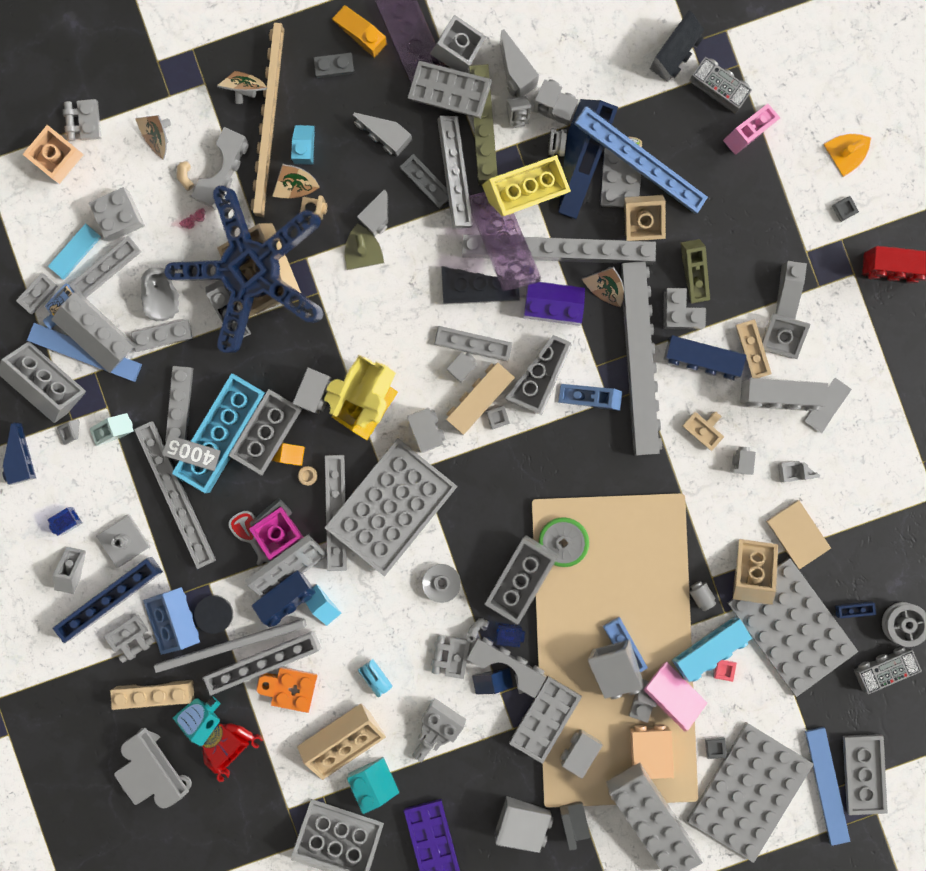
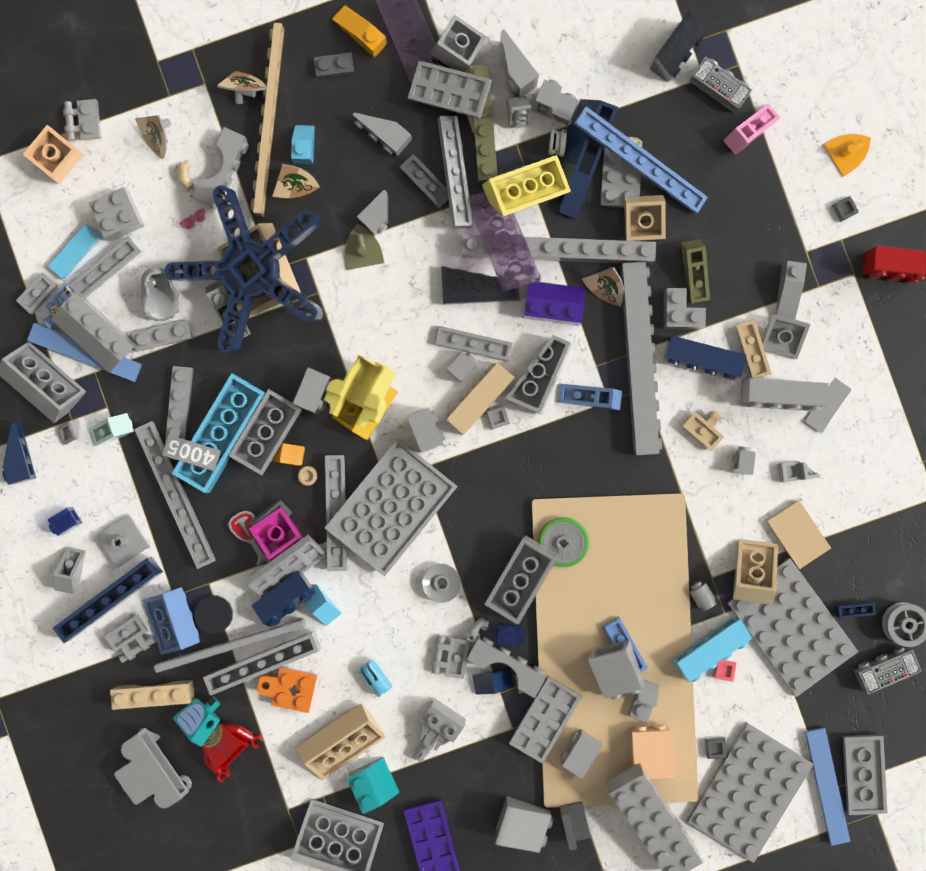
tan bracket [300,195,327,220] -> none
bright pink tile [643,662,707,732] -> none

